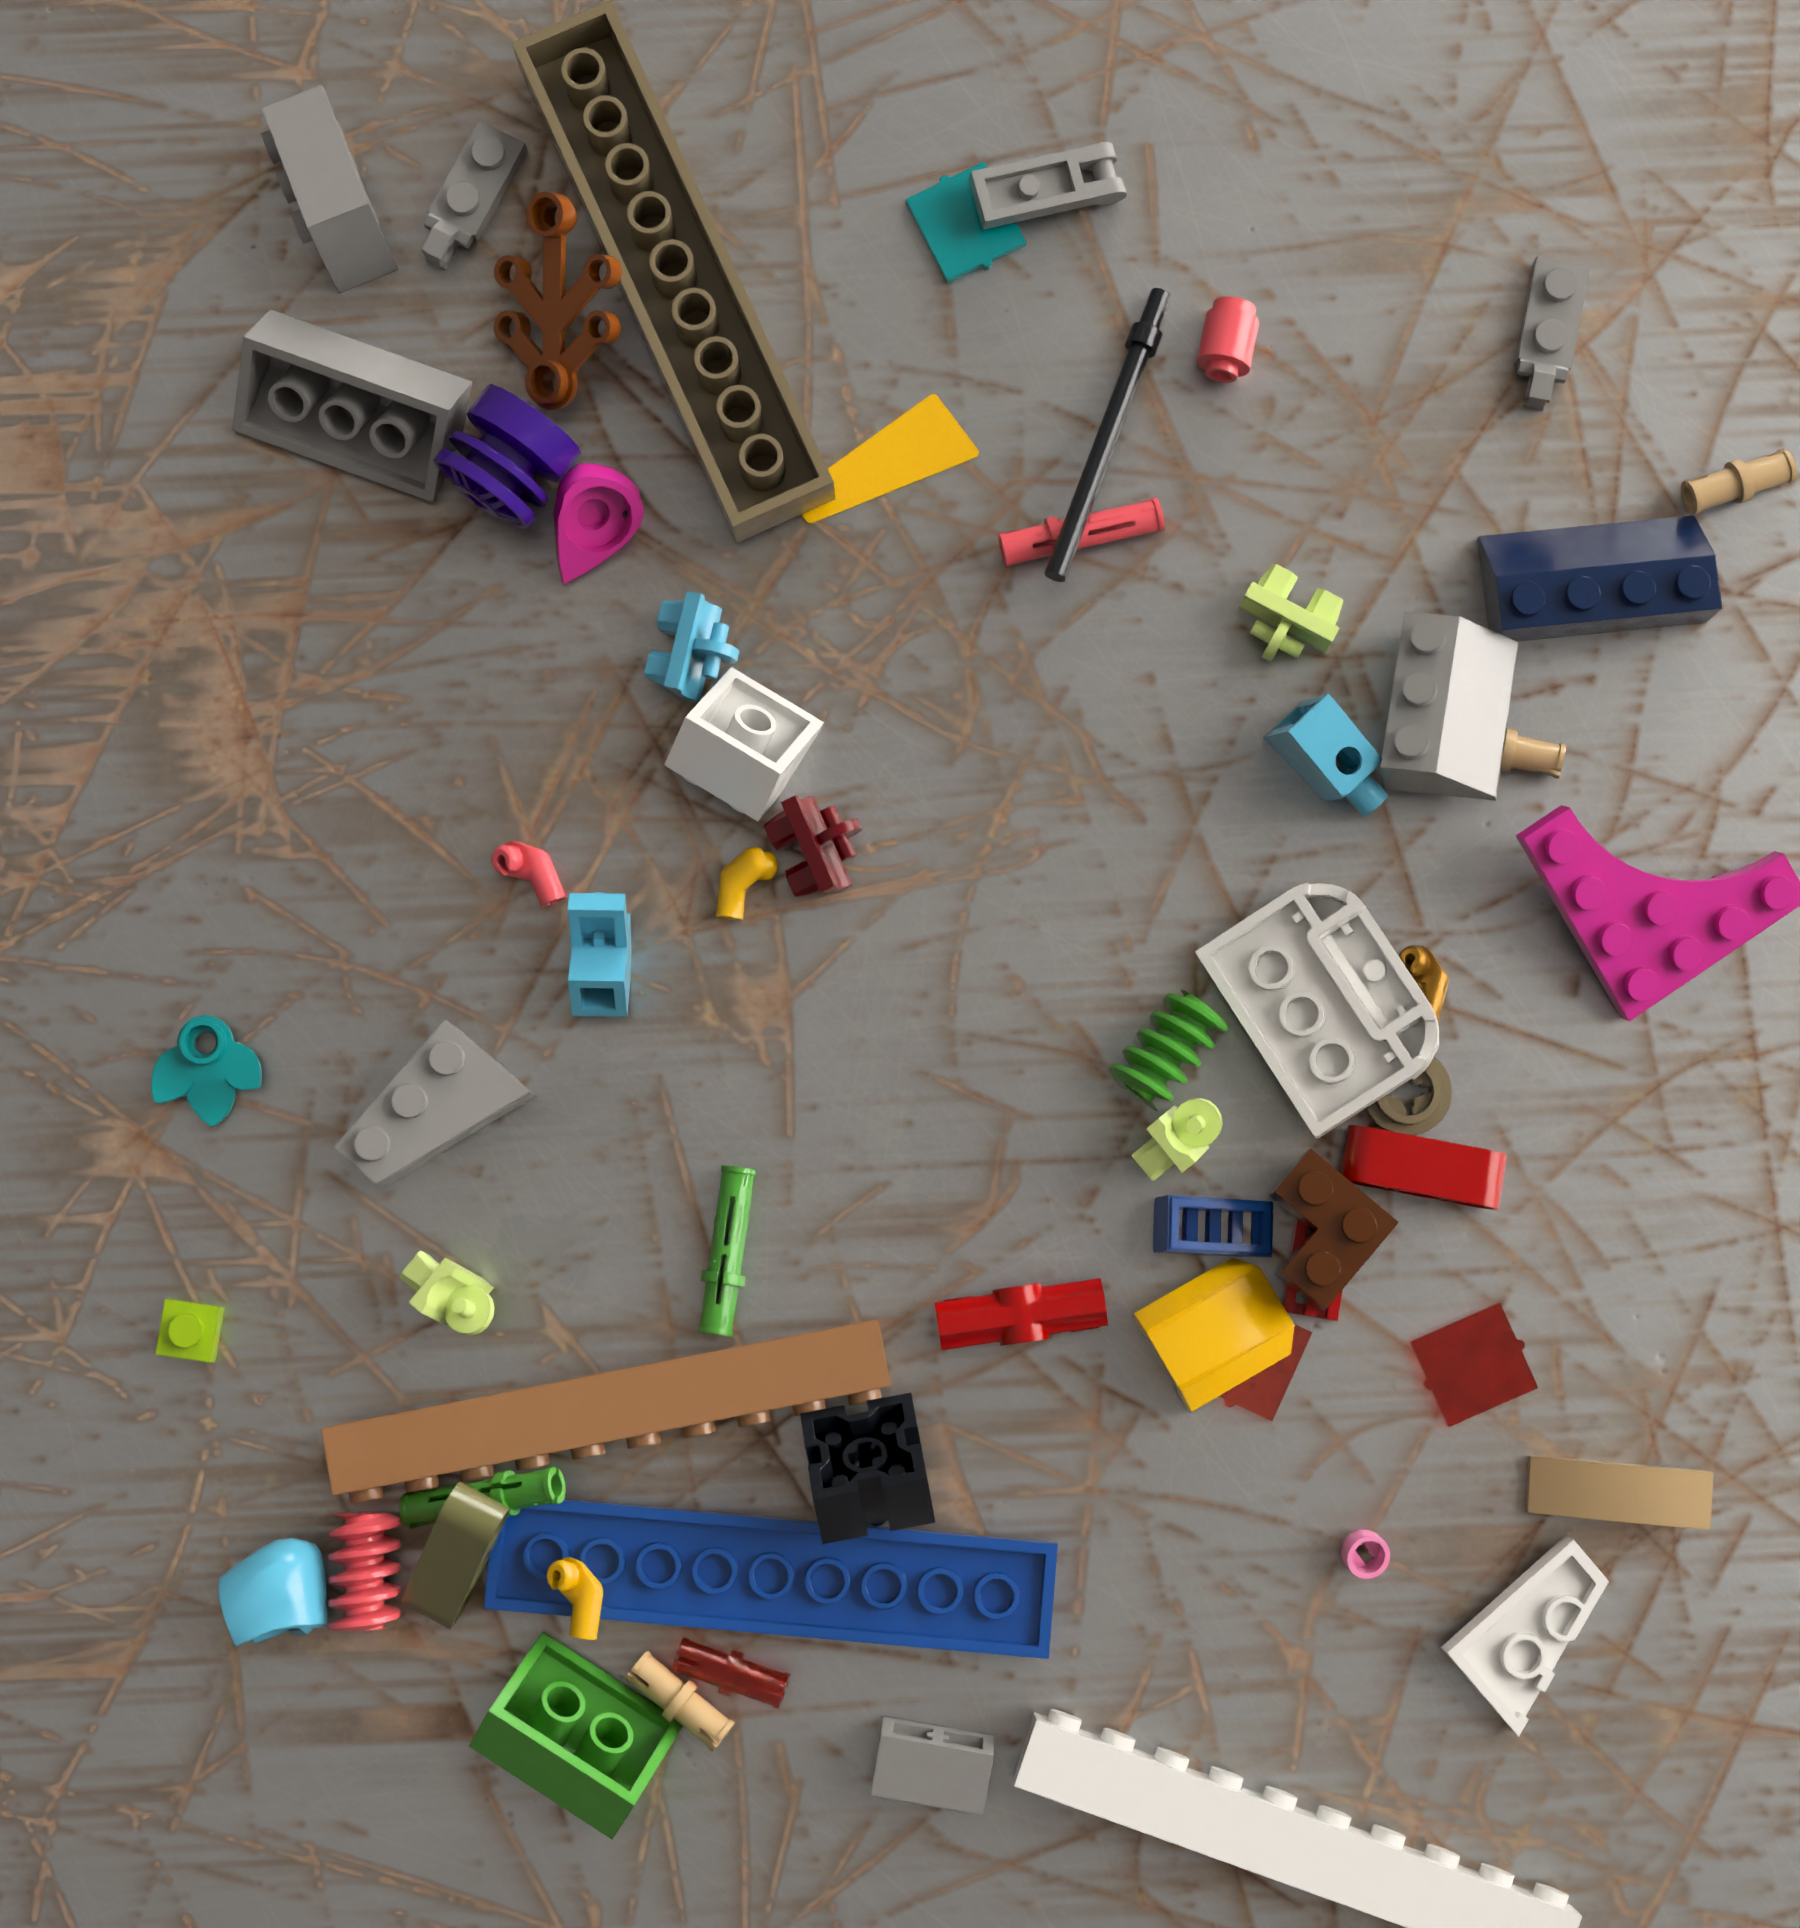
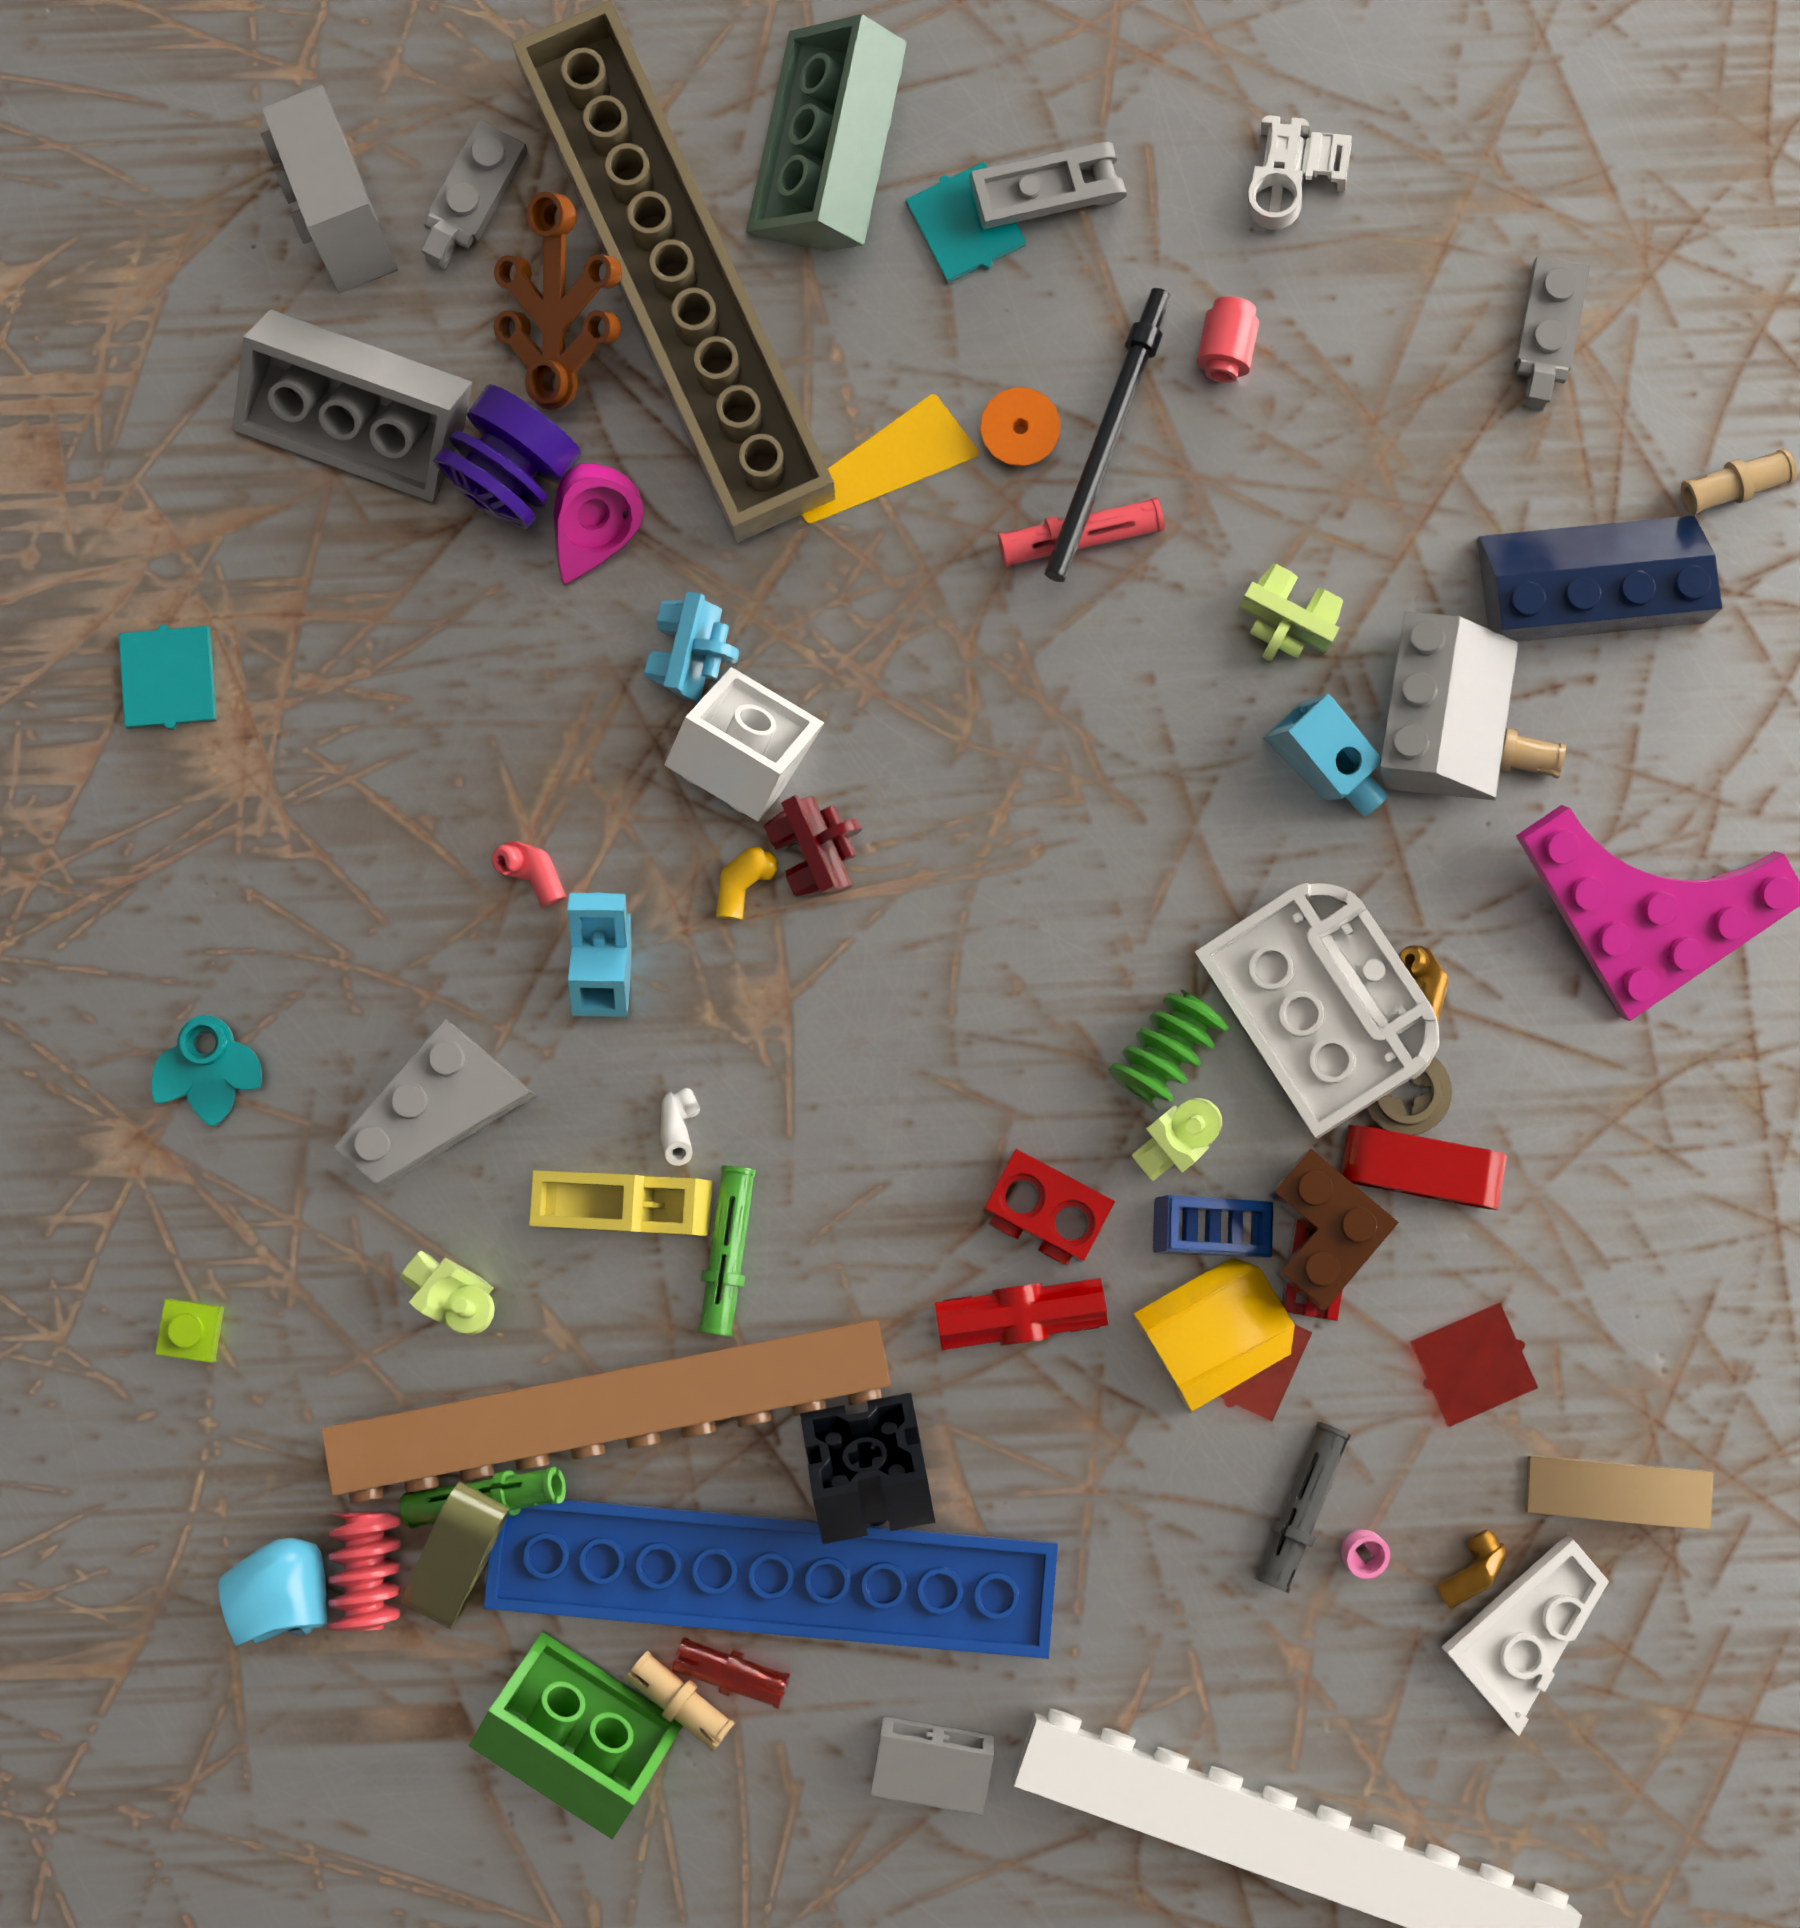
yellow arm [547,1557,603,1640] -> none
none -> teal piece [119,624,217,730]
none -> light yellow slope [529,1170,713,1236]
none -> white arm [660,1088,700,1166]
none -> sand green slope [746,14,907,251]
none -> orange piece [980,387,1061,466]
none -> red brick [983,1149,1115,1266]
none -> white piece [1248,115,1352,230]
none -> dark grey pin [1255,1421,1352,1594]
none -> pearl gold arm [1437,1529,1507,1609]

